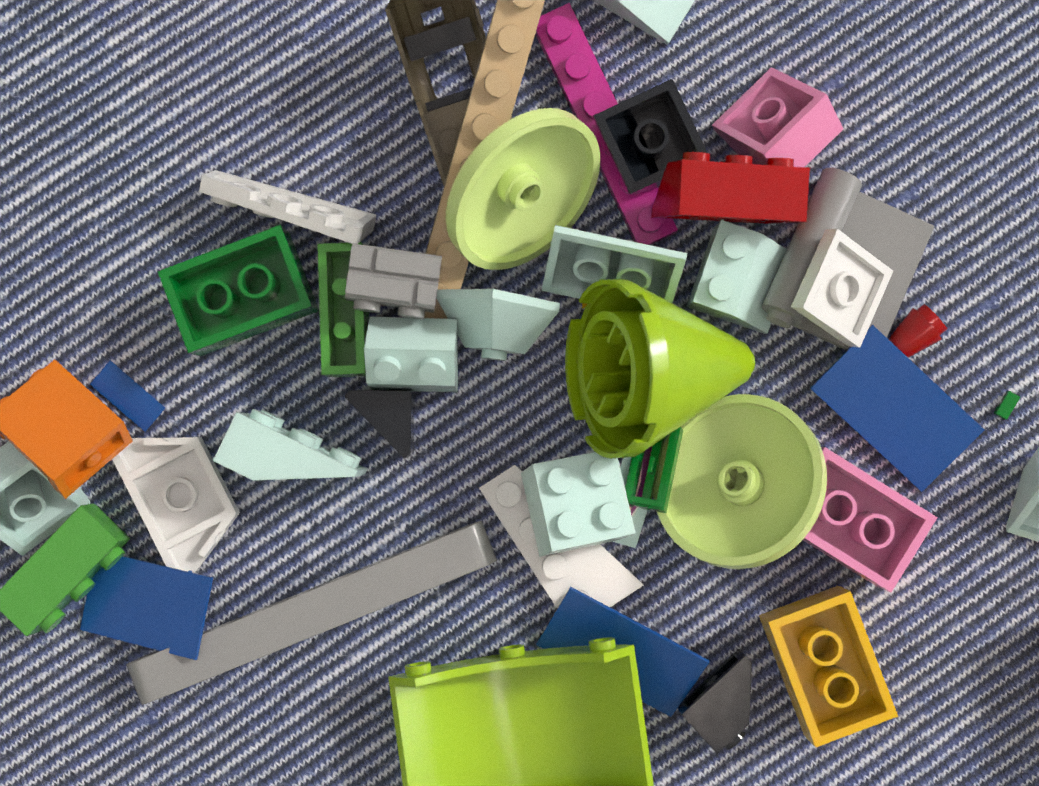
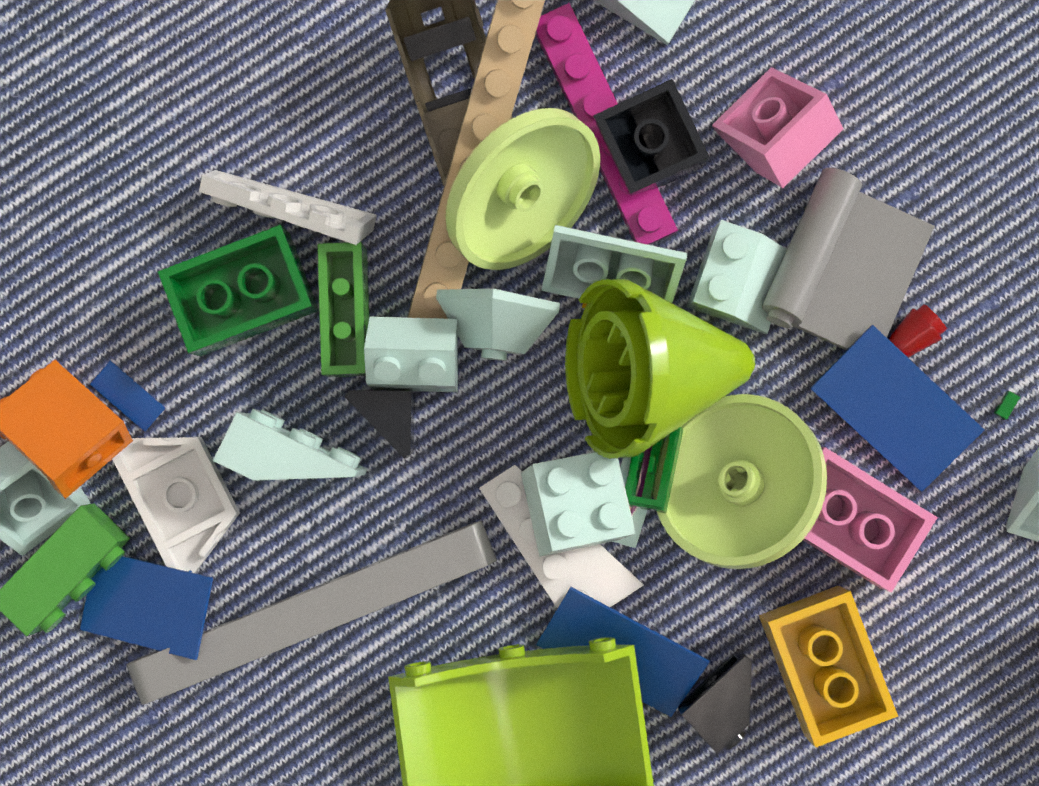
light grey brick [345,243,442,319] -> none
red slope [651,152,810,224] -> none
white plate [791,229,893,348] -> none

